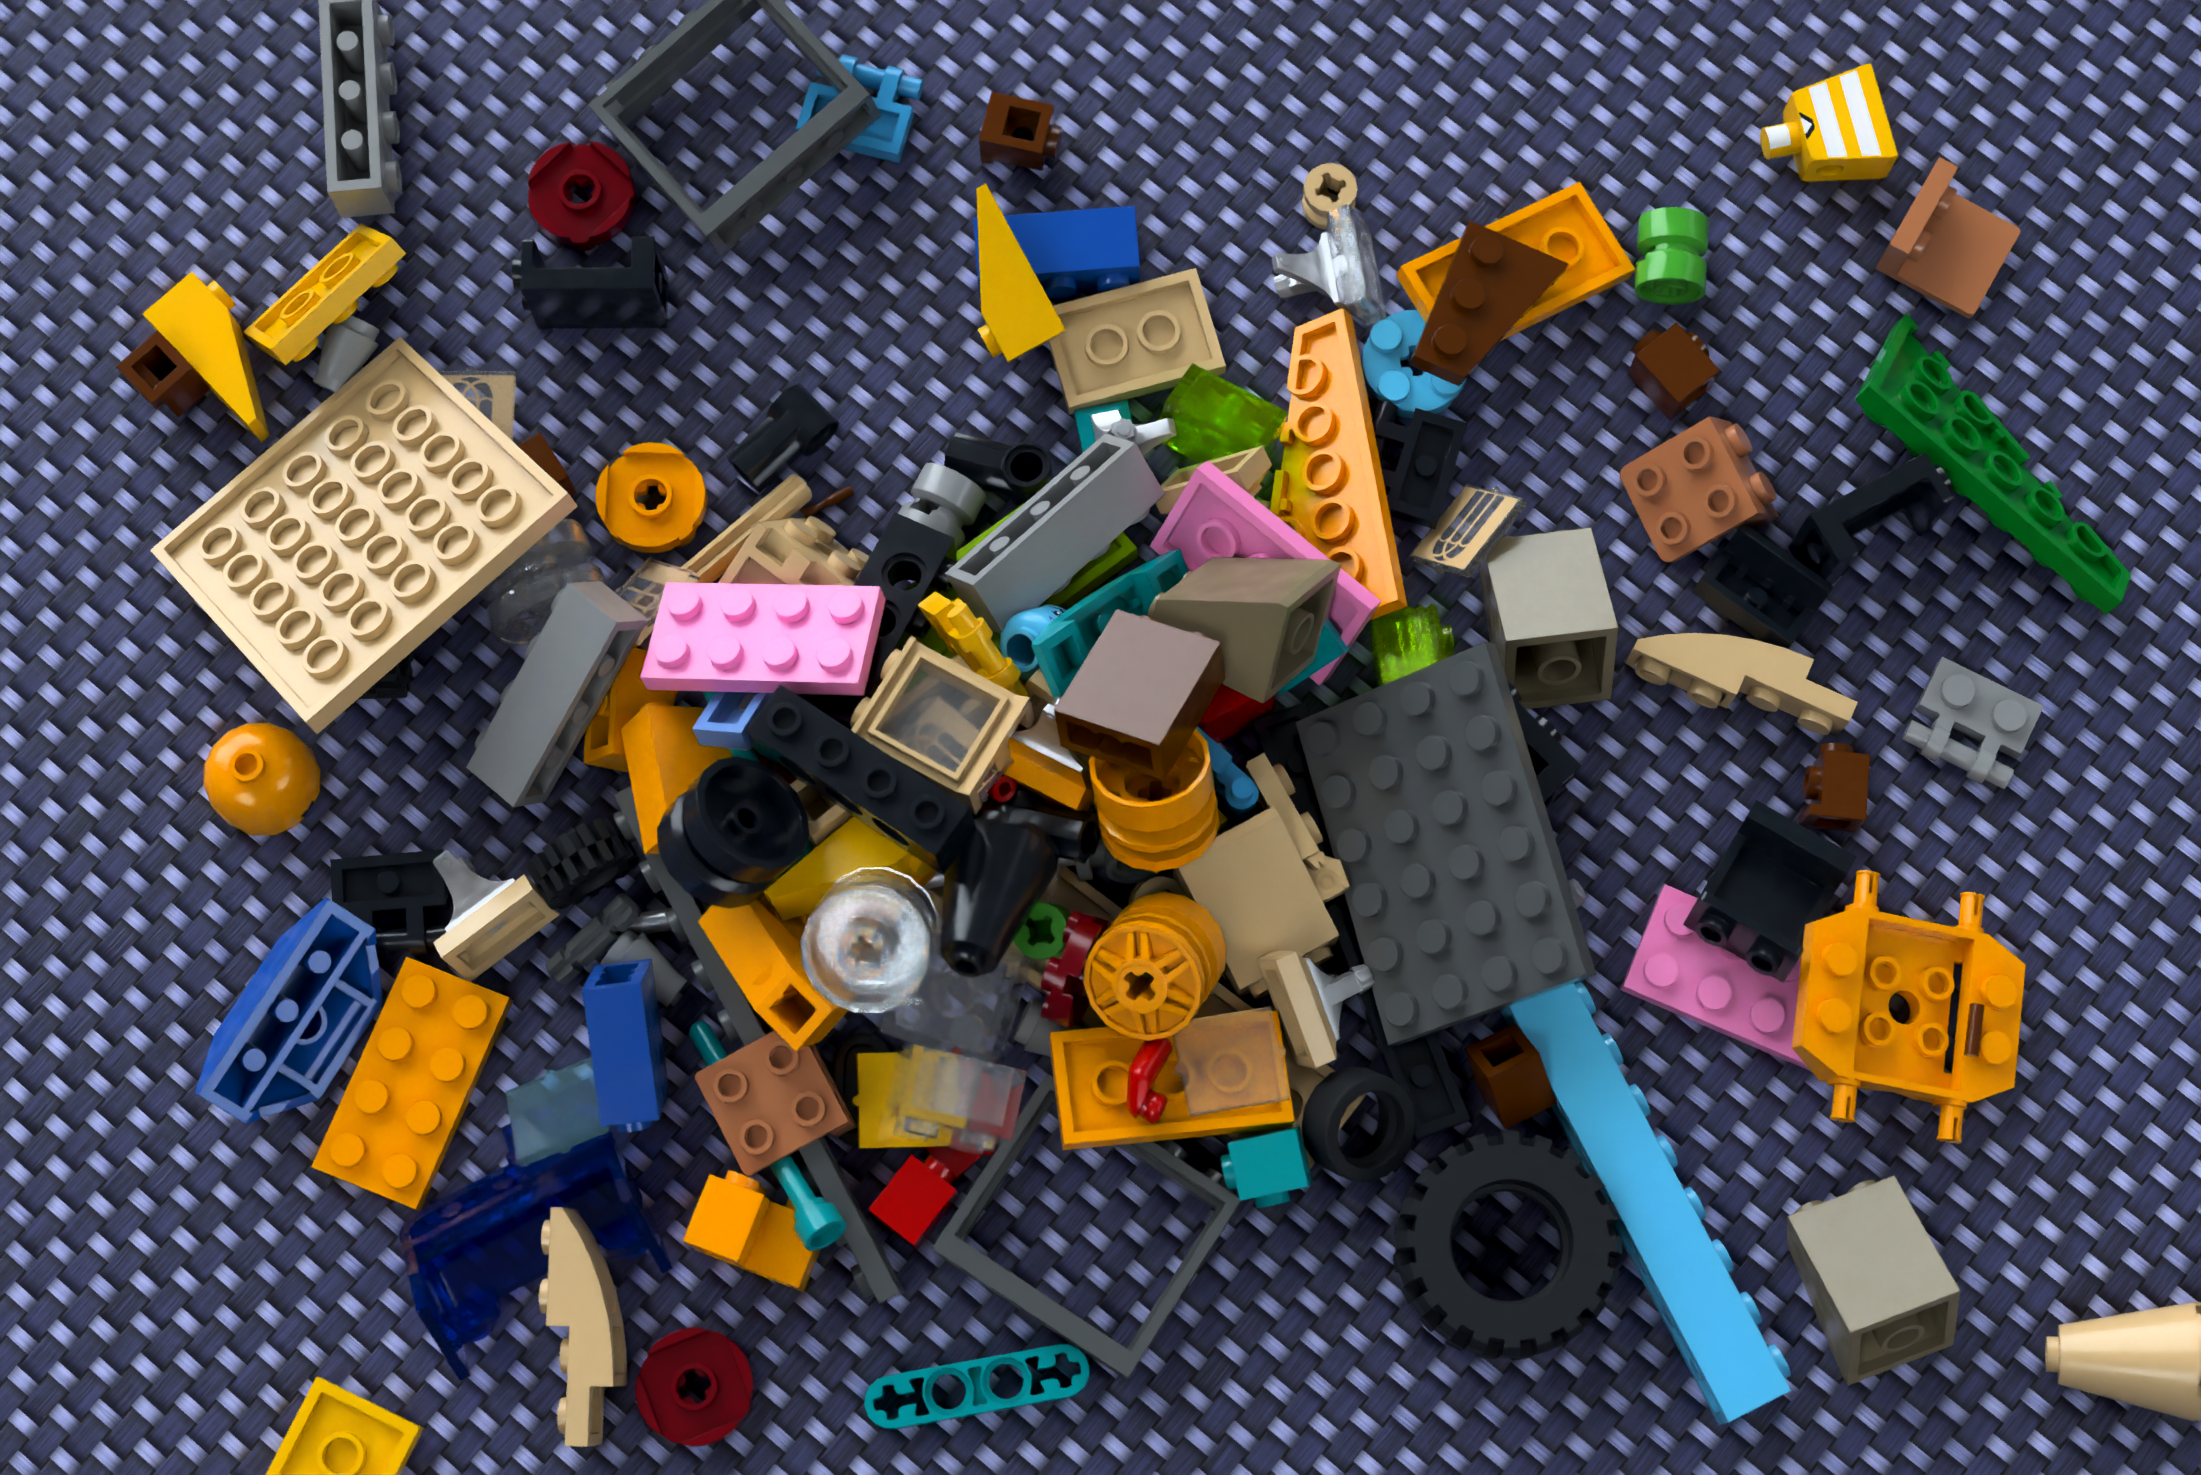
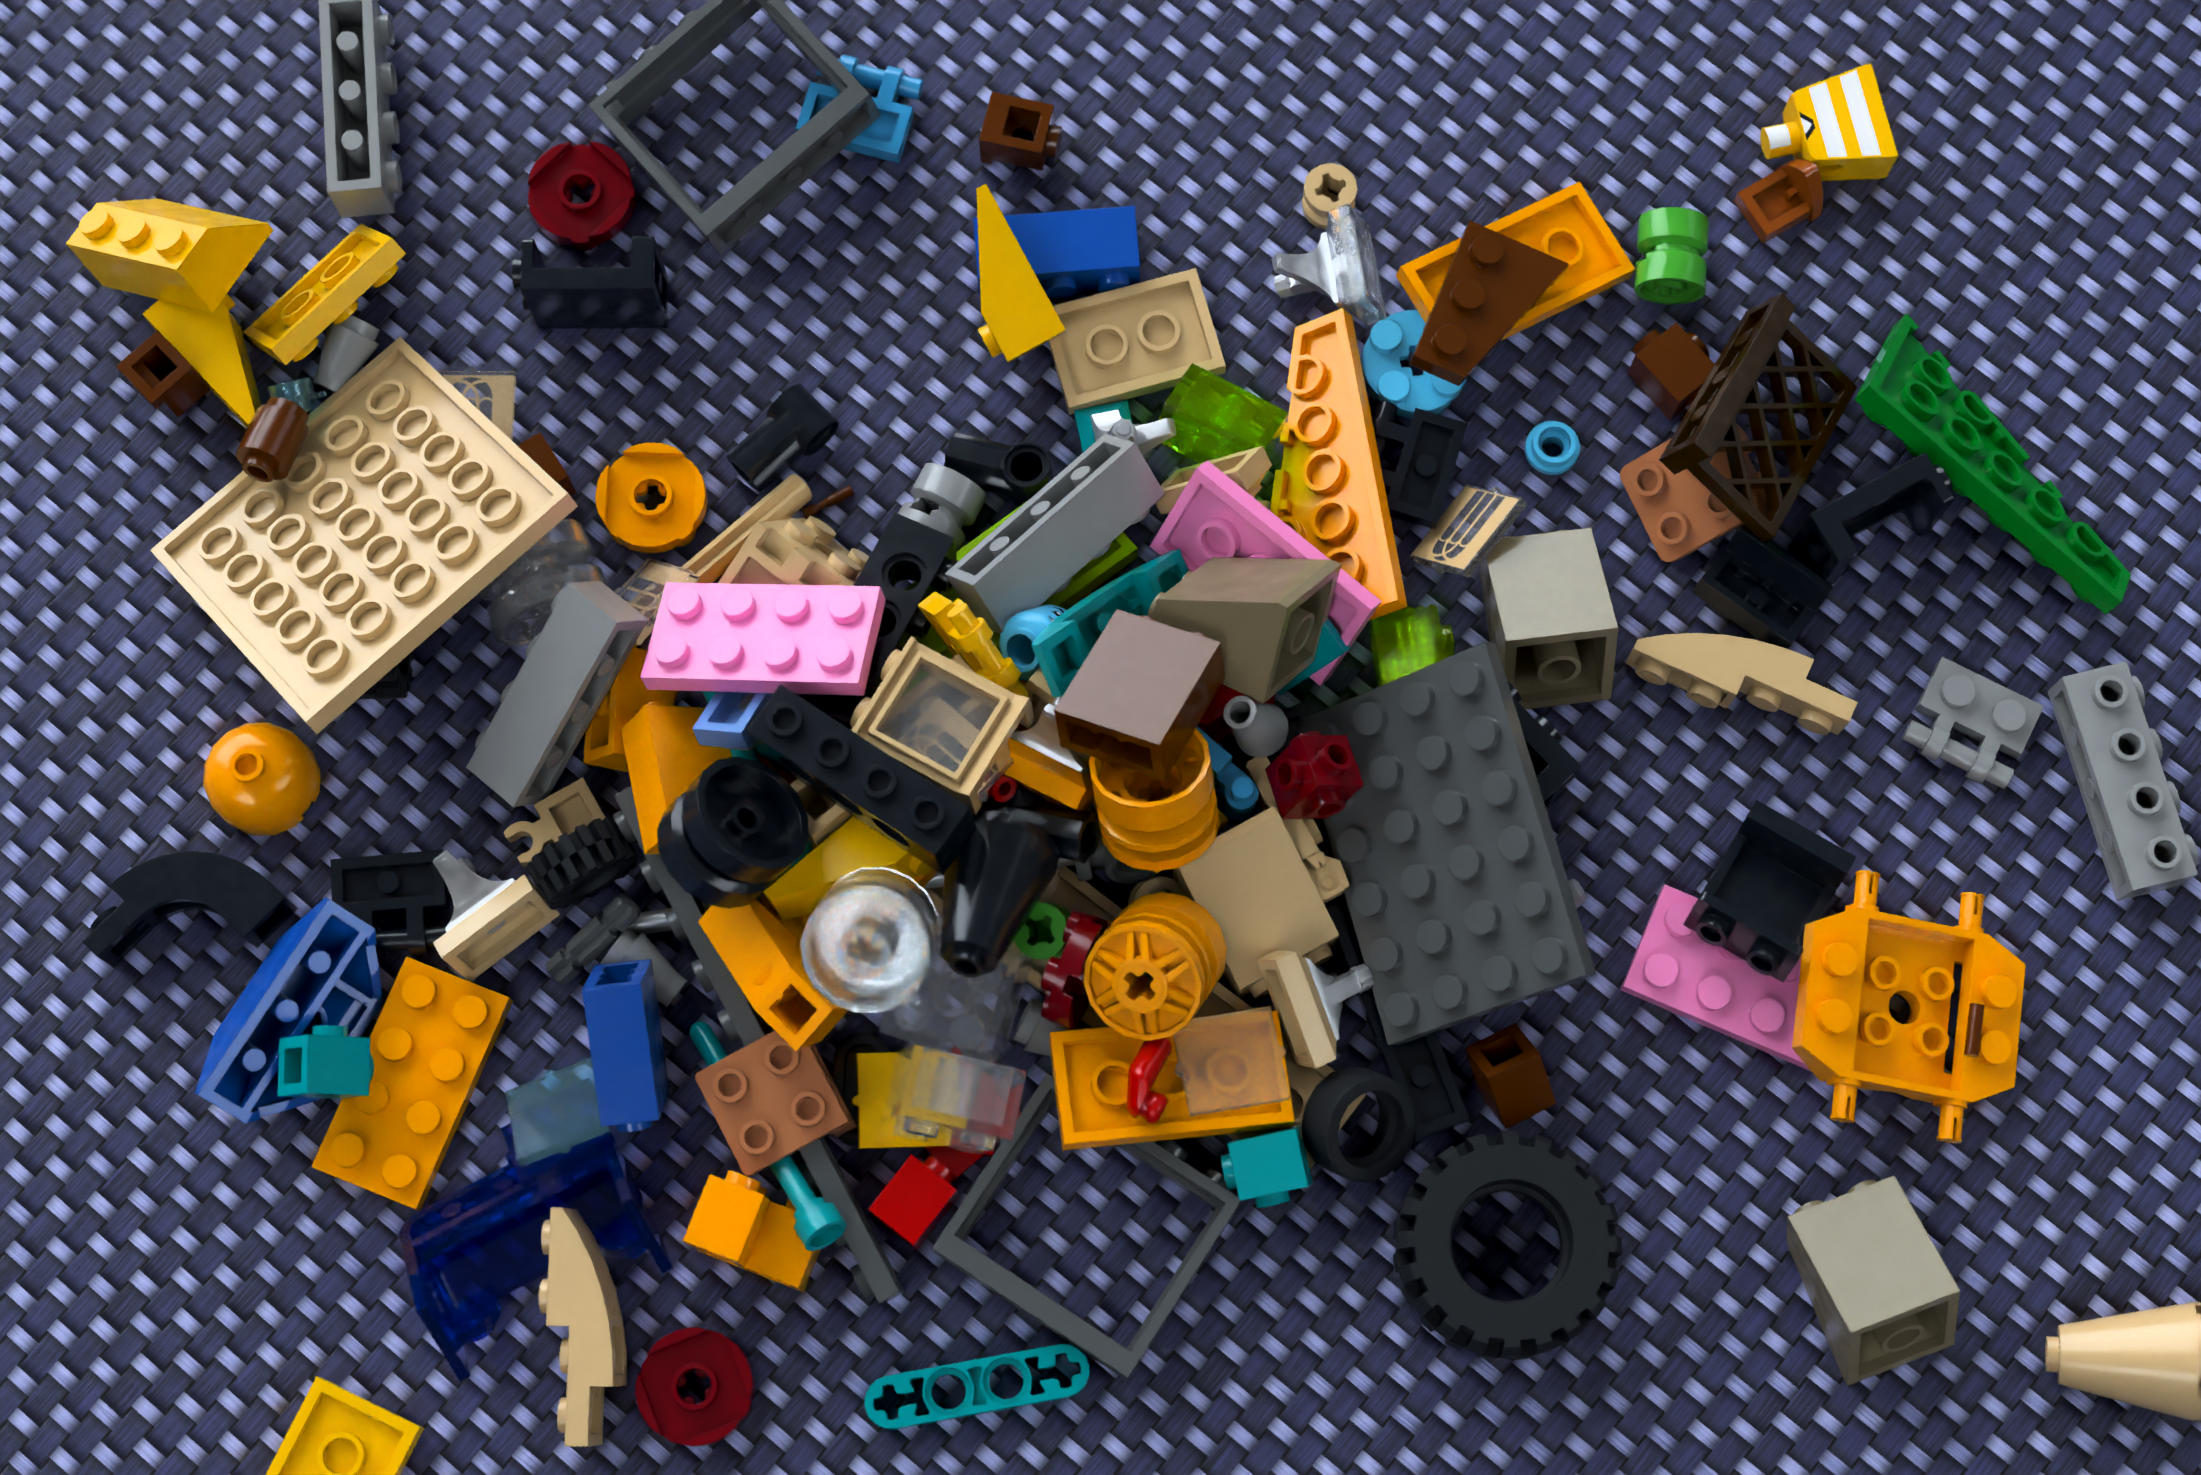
medium azure brick [1501,982,1791,1425] -> none
reddish brown brick [1798,743,1870,832] -> none
nougat bracket [1875,157,2020,318] -> none
none -> yellow slope [66,198,273,313]
none -> black arch [82,851,298,967]
none -> reddish brown brick [236,397,309,482]
none -> clear light blue plate [261,377,327,412]
none -> teal brick [278,1025,374,1099]
none -> tan plate [504,777,605,868]
none -> light grey cone [1223,696,1288,757]
none -> dark red brick [1265,731,1364,819]
none -> medium azure plate [1525,421,1580,475]
none -> dark brown fence [1659,293,1857,542]
none -> dark orange tile [1734,159,1823,244]
none -> light grey brick [2047,661,2199,902]

